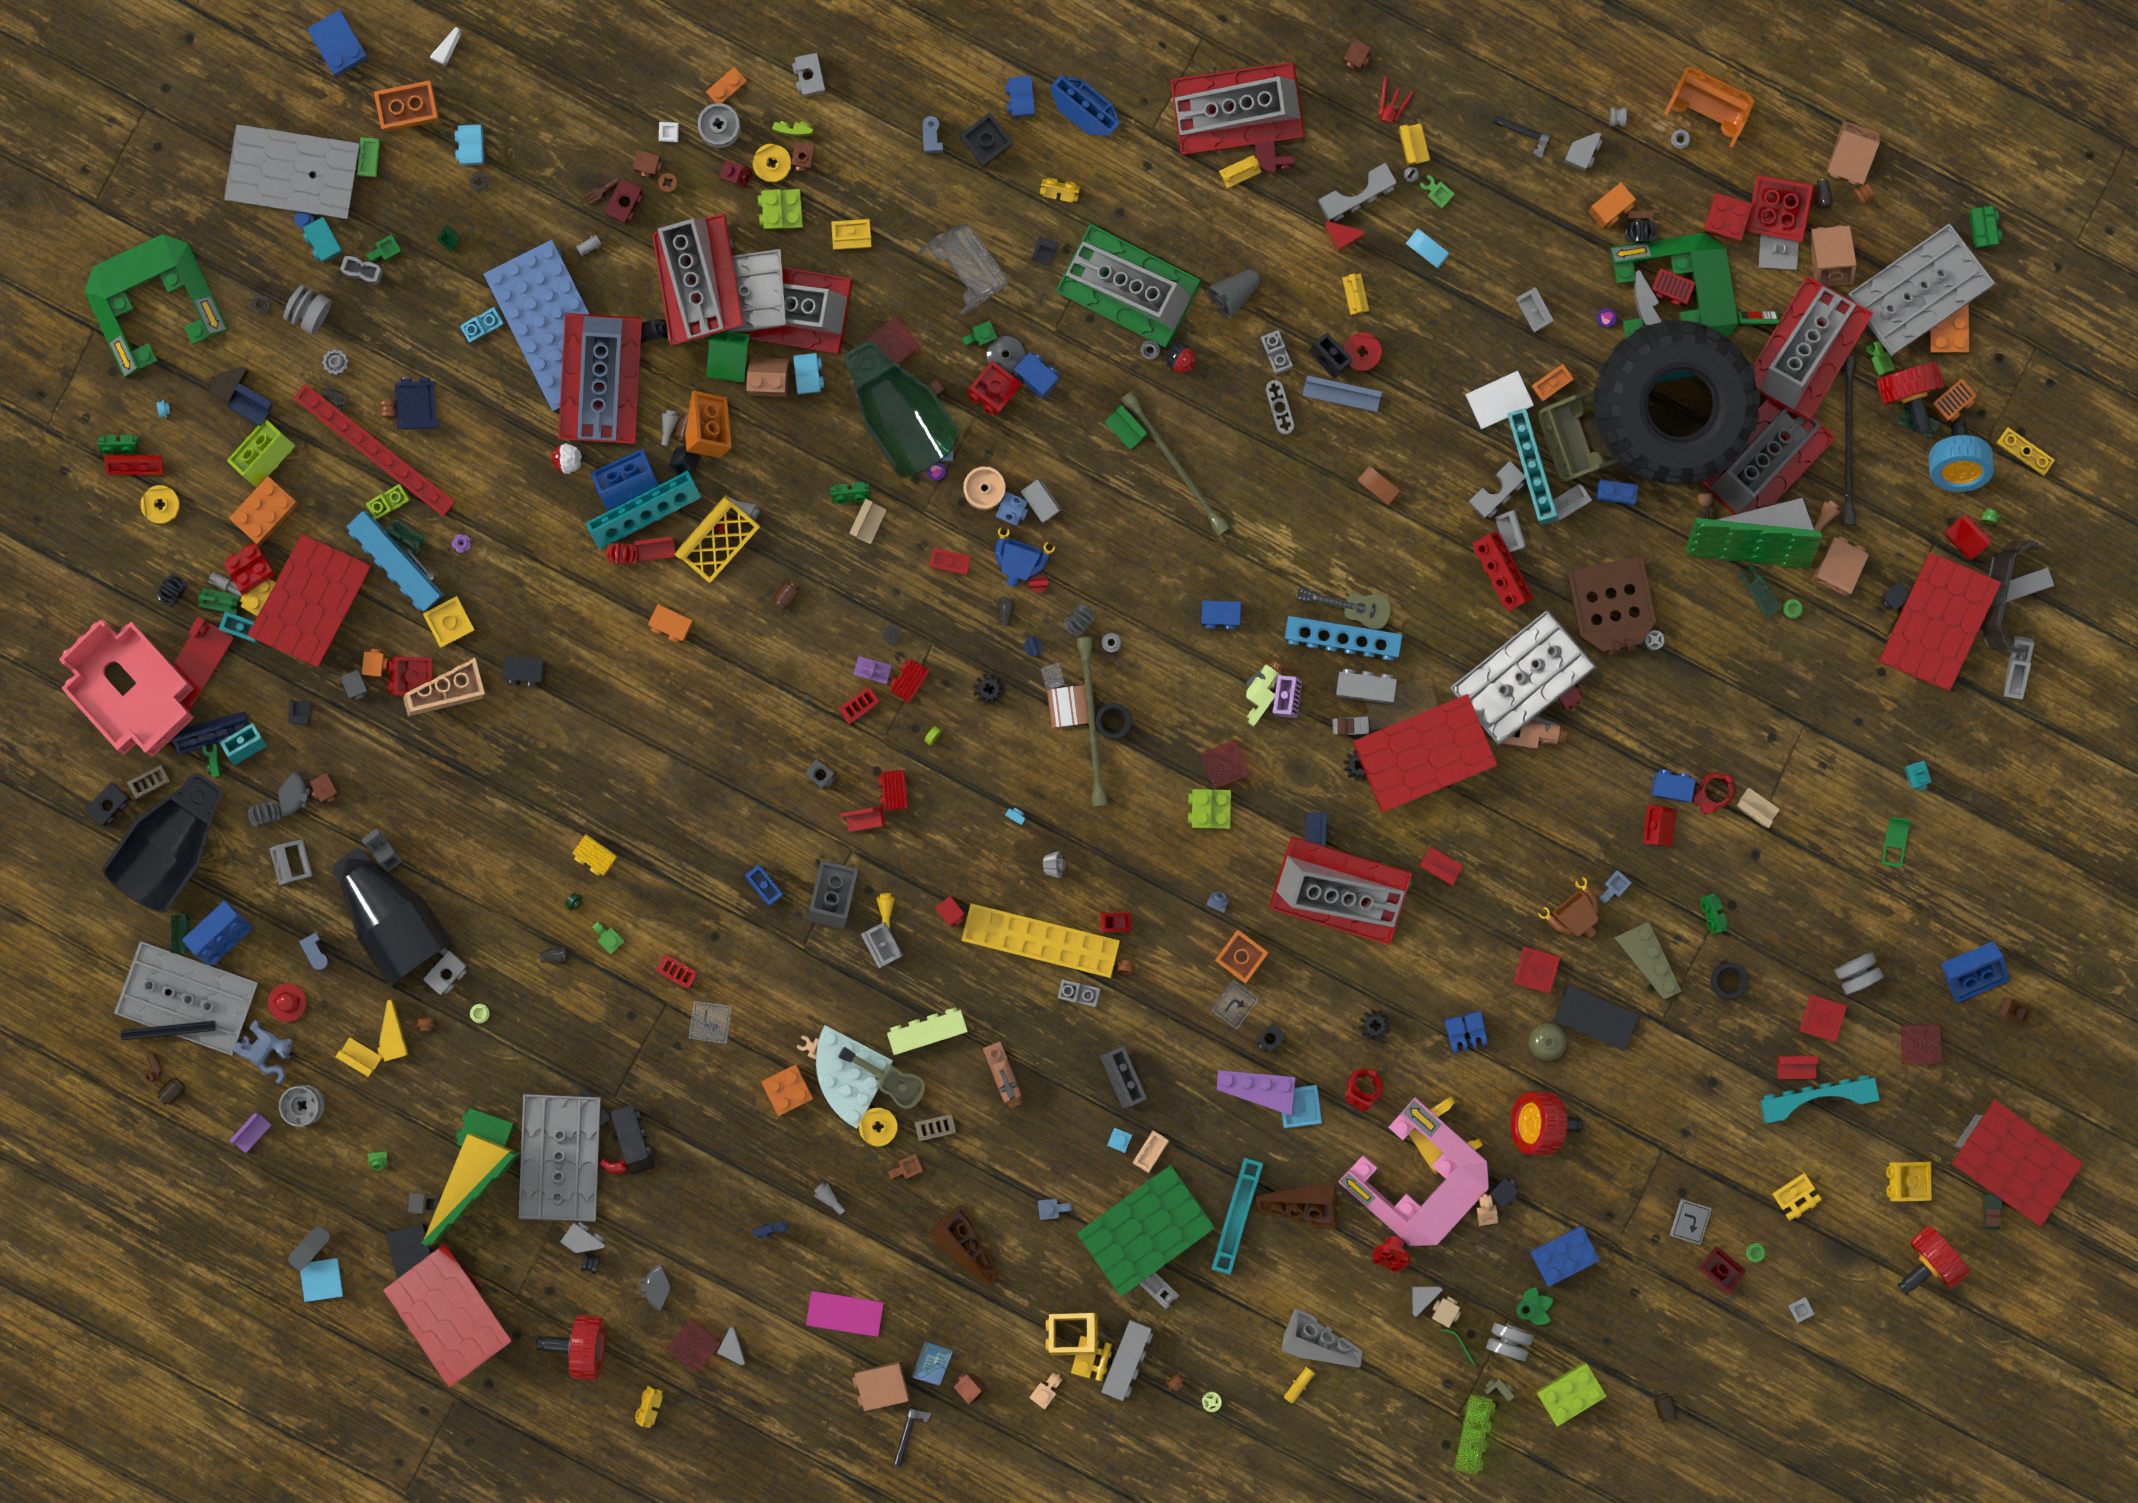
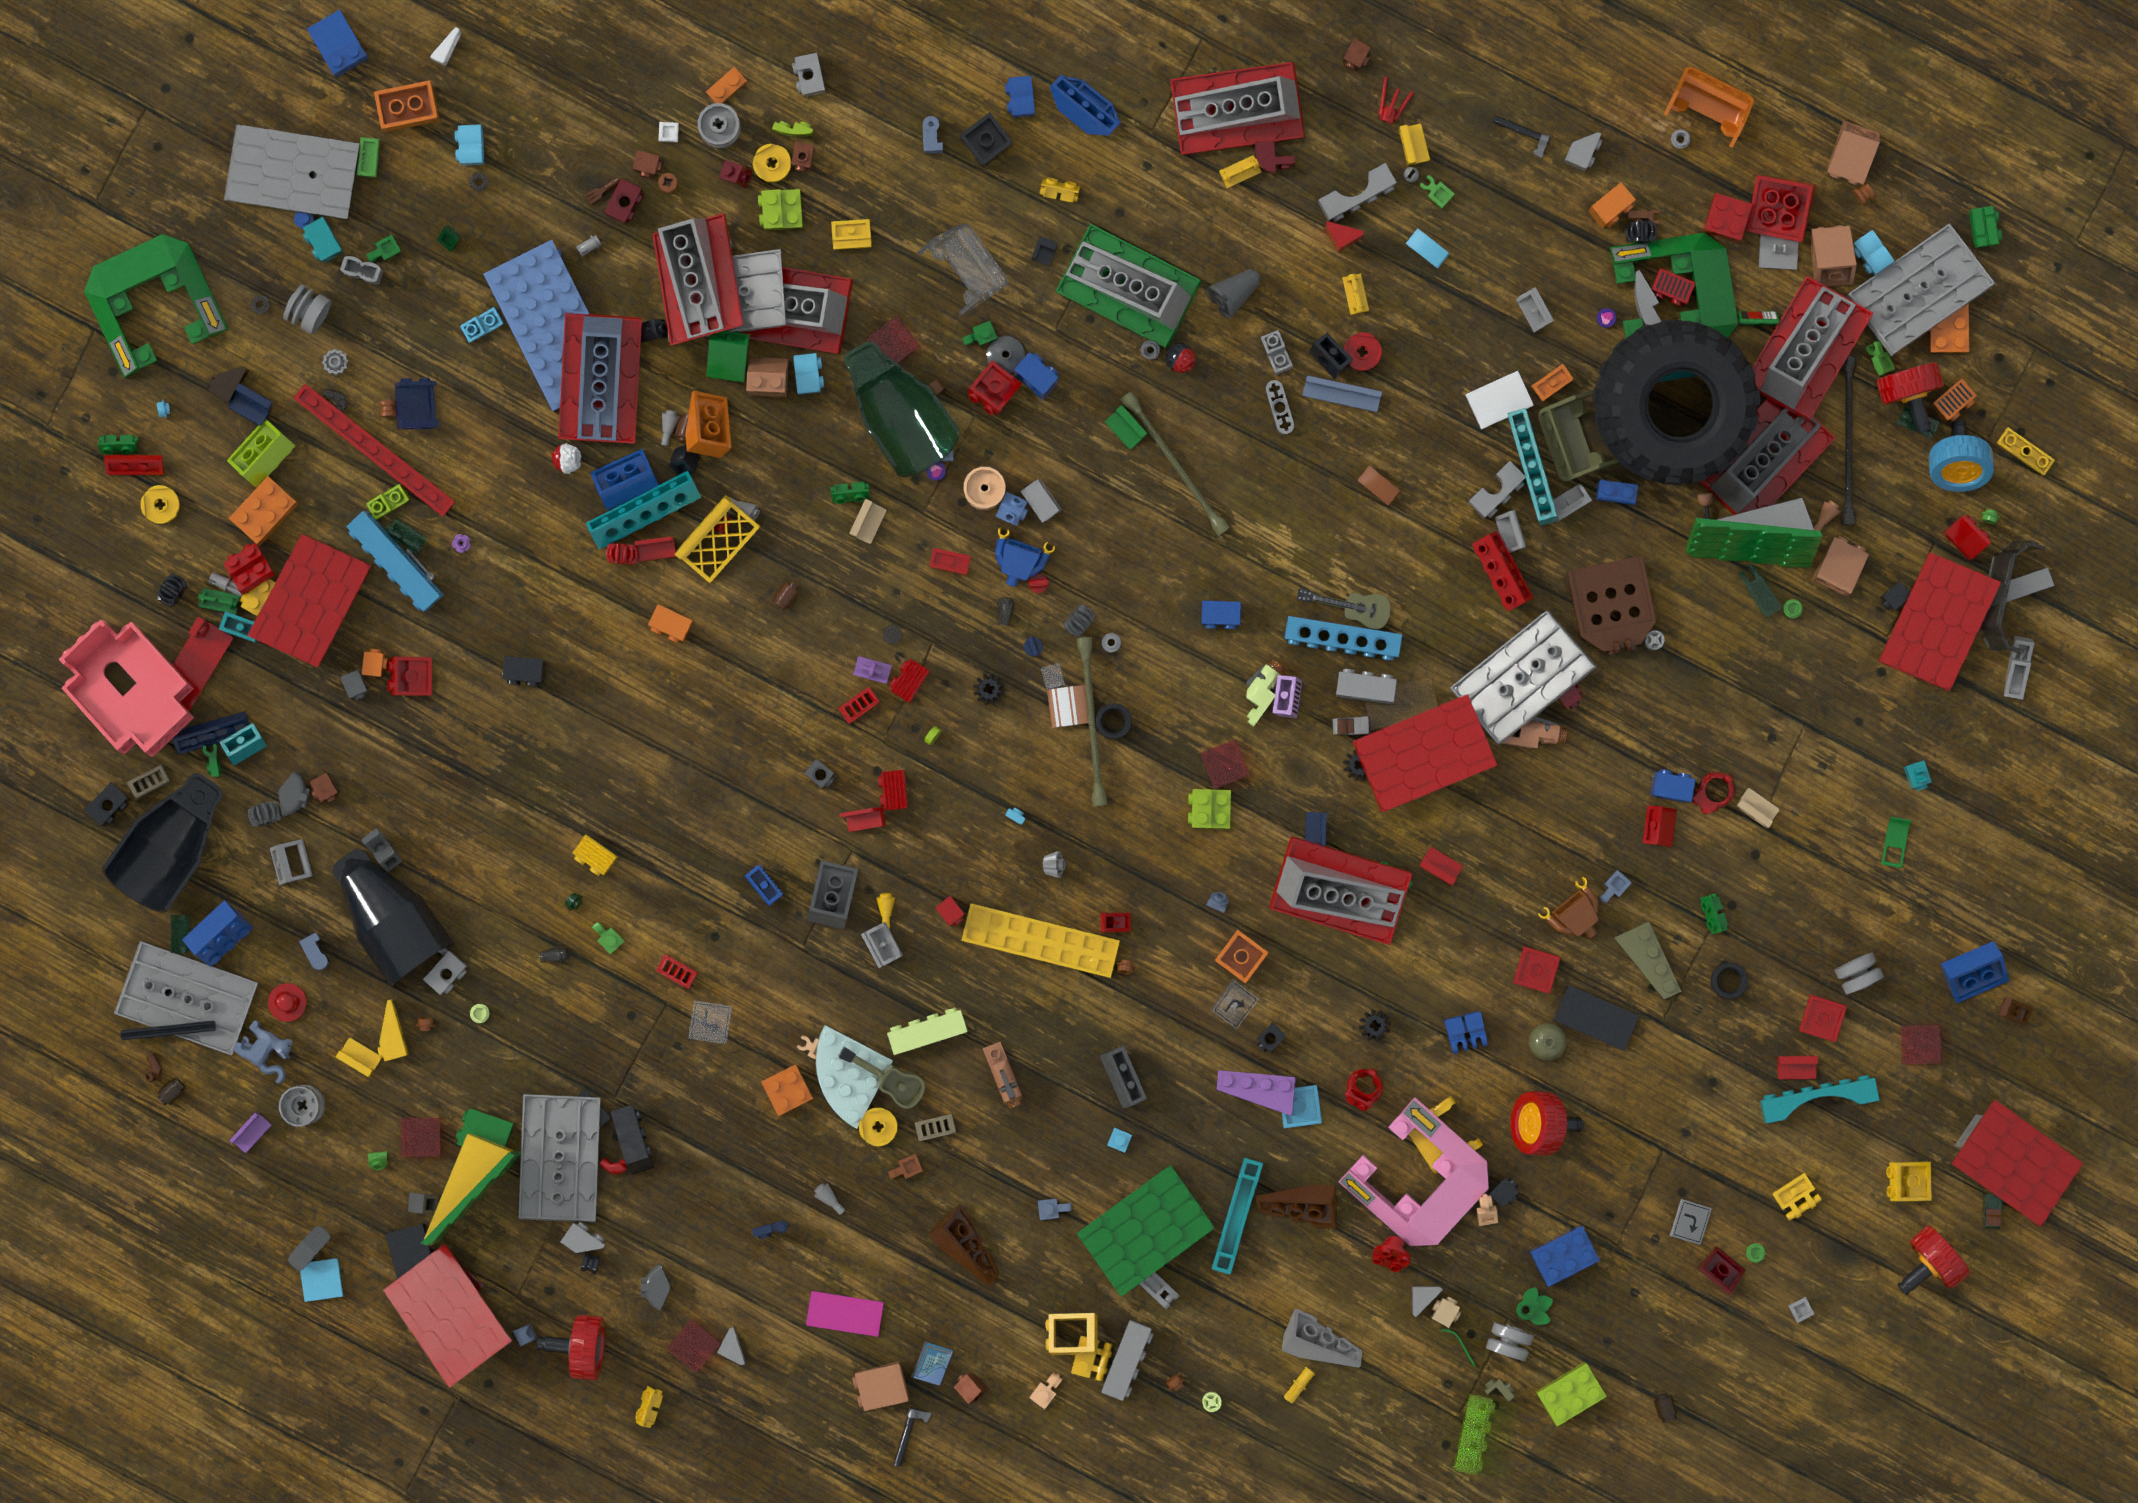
black panel [288,700,311,725] -> none
light nougat wedge [403,658,485,716] -> none
yellow plate [423,596,475,648] -> none
light grey slope [1058,980,1102,1007] -> none
light nougat plate [1133,1131,1169,1173] -> none
light grey wheel [1609,107,1627,127] -> none
clear smoke cone [1814,179,1833,209] -> none
none -> clear red plate [401,1118,441,1157]
none -> sand blue leg [513,1323,537,1347]
none -> medium azure brick [1853,230,1894,275]

